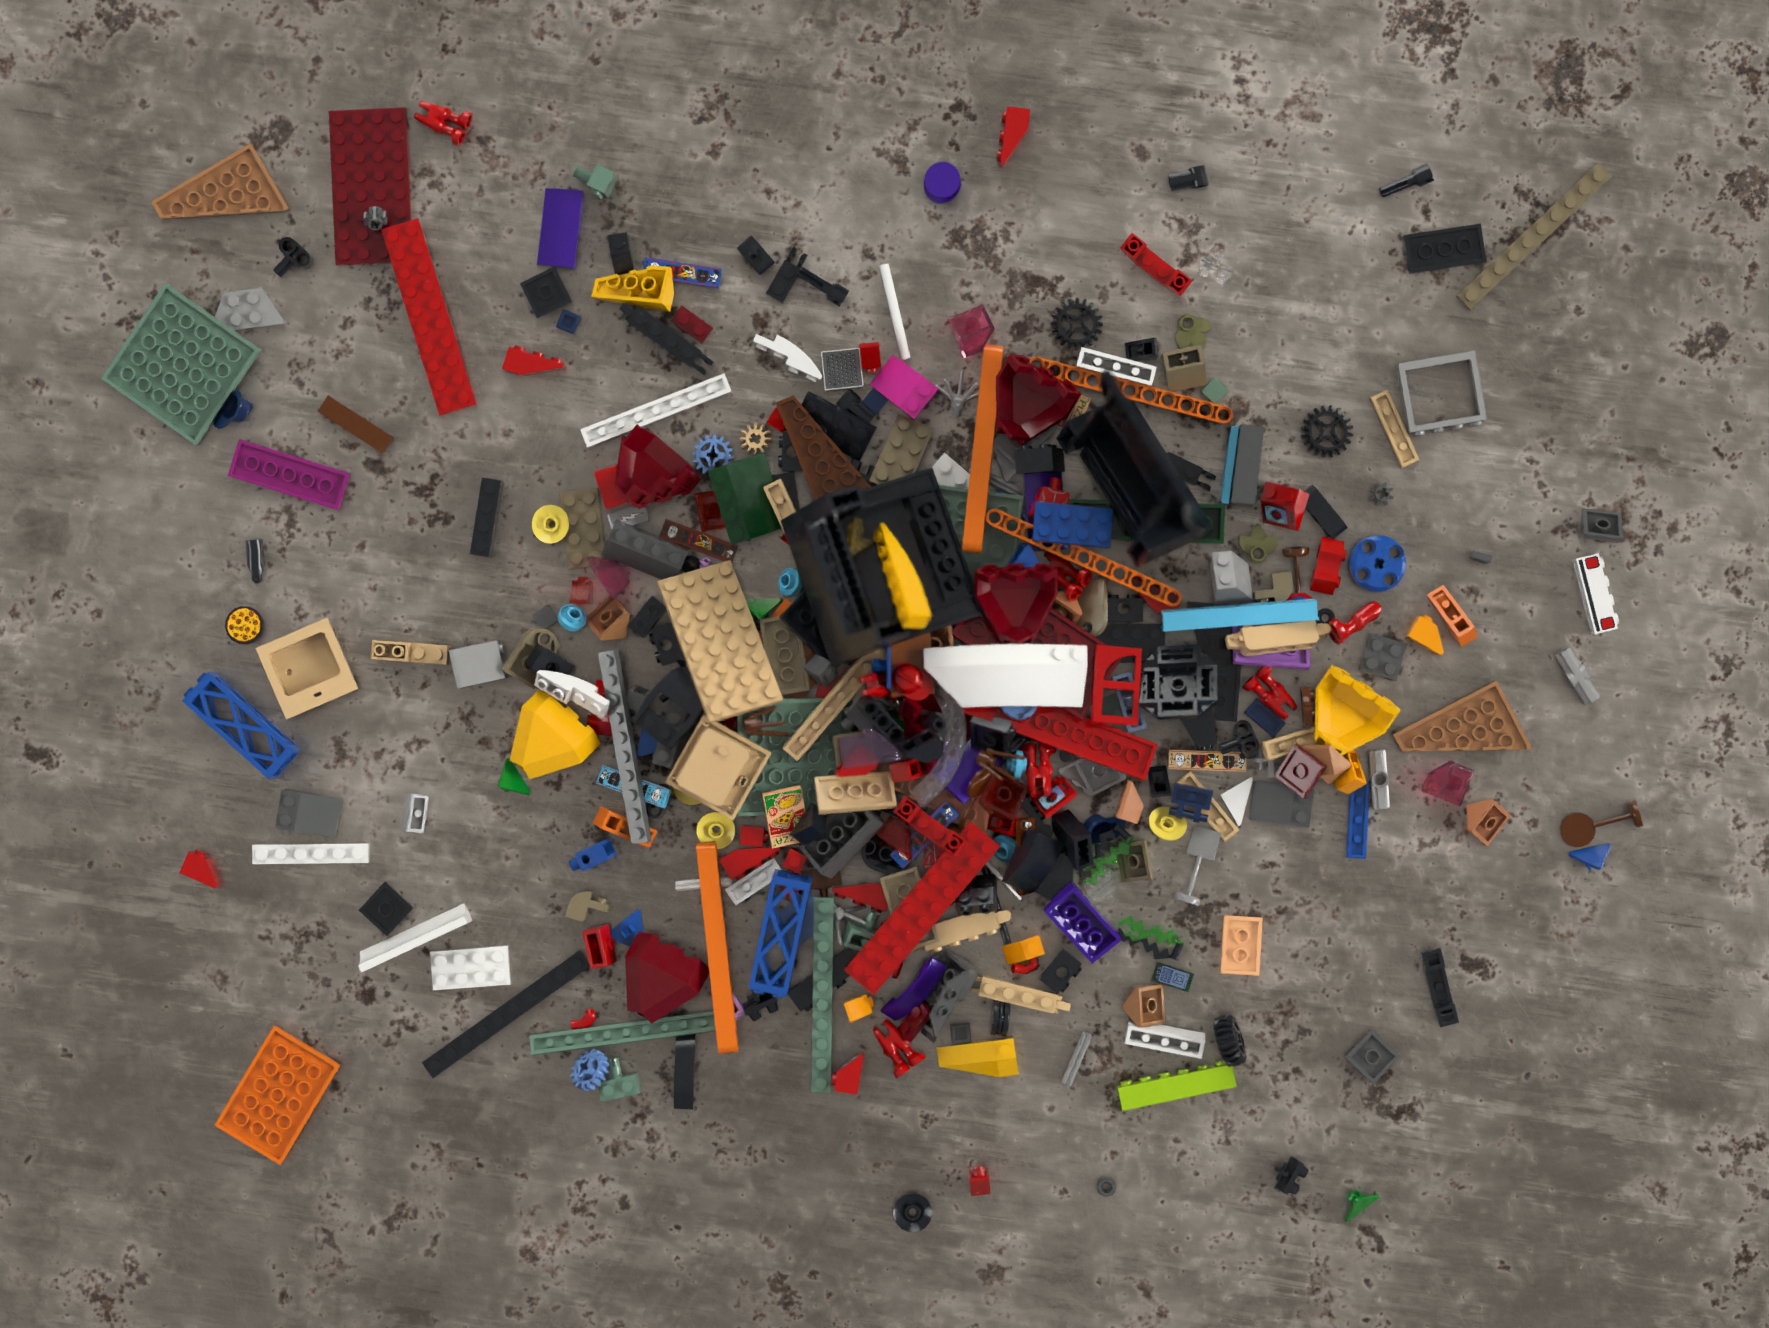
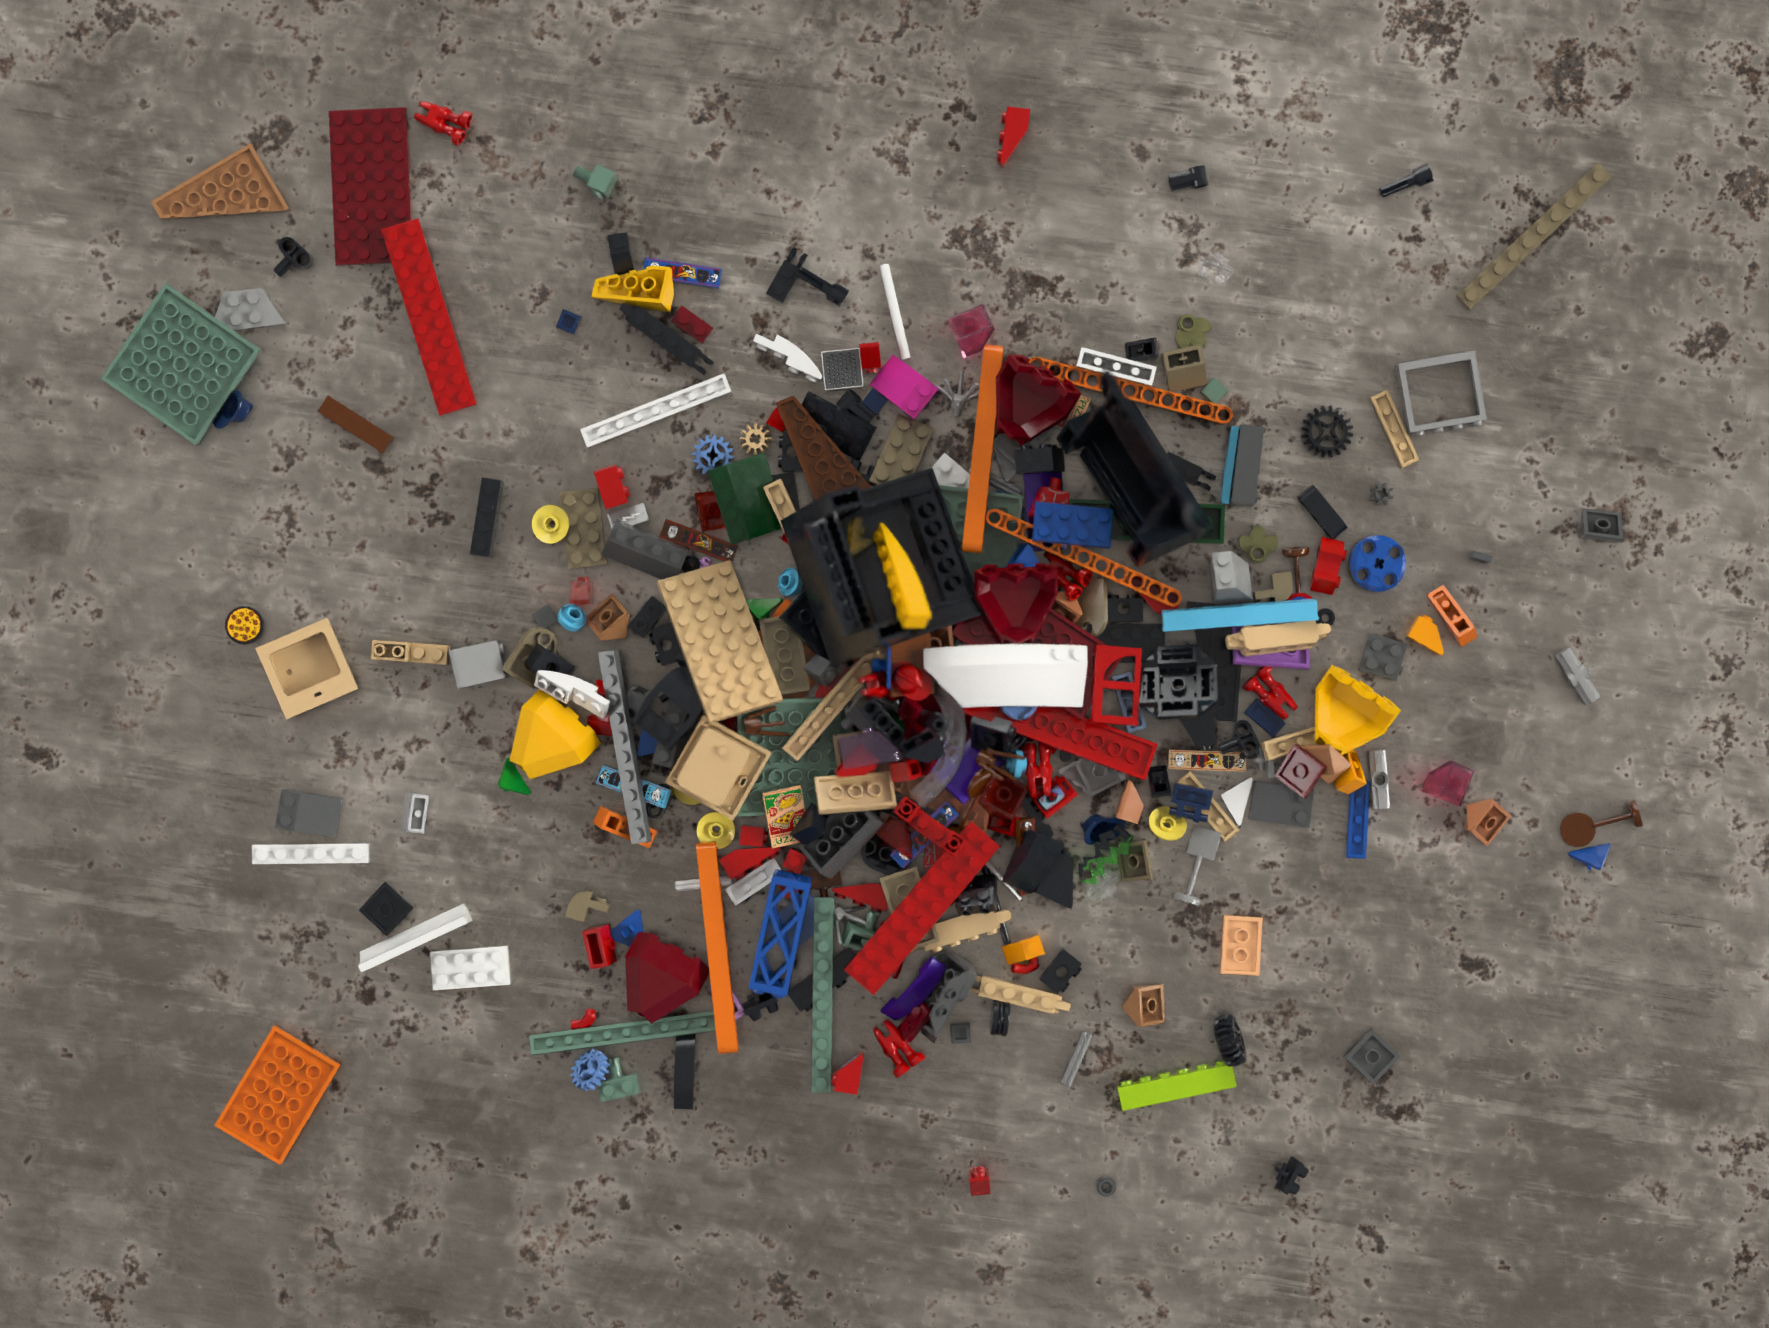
red slope [179,849,220,888] -> none
blue piece [182,672,302,779] -> none
magenta plate [228,439,351,510] -> none
black piece [245,539,265,584] -> none
dark grey gear [363,206,387,230] -> none
black plate [422,950,590,1078] -> none
red slope [502,345,566,376] -> none
black plate [520,266,572,319] -> none
dark purple slope [537,188,584,270] -> none
blue torso [569,838,617,871] -> none
clear pink slope [588,556,630,600] -> none
dark red panel [614,424,701,509] -> none
black beam [737,236,775,275] -> none
light orange slope [844,993,875,1022] -> none
black dish [893,1193,932,1232] -> none
dark purple hat [924,162,961,204] -> none
yellow wedge [936,1036,1019,1077] -> none
medium azure plate [994,834,1016,862] -> none
dark purple slope [1044,881,1122,964] -> none
black gear [1050,298,1103,351] -> none
black slope [1052,809,1093,871] -> none
sand green tile [1102,693,1121,715] -> none
piece [1118,916,1185,961] -> none
red slope [1120,233,1193,296] -> none
white brick [1125,1018,1205,1059] -> none
tile [1151,962,1194,992] -> none
red slope [1260,482,1309,531] -> none
reddish brown plate [1300,687,1315,726] -> none
red piece [1328,601,1381,645] -> none
green piece [1344,1190,1380,1223] -> none
medium nougat wing [1392,681,1532,752] -> none
black plate [1403,223,1487,274] -> none
black slope [1421,948,1459,1027] -> none
white brick [1573,553,1619,635] -> none

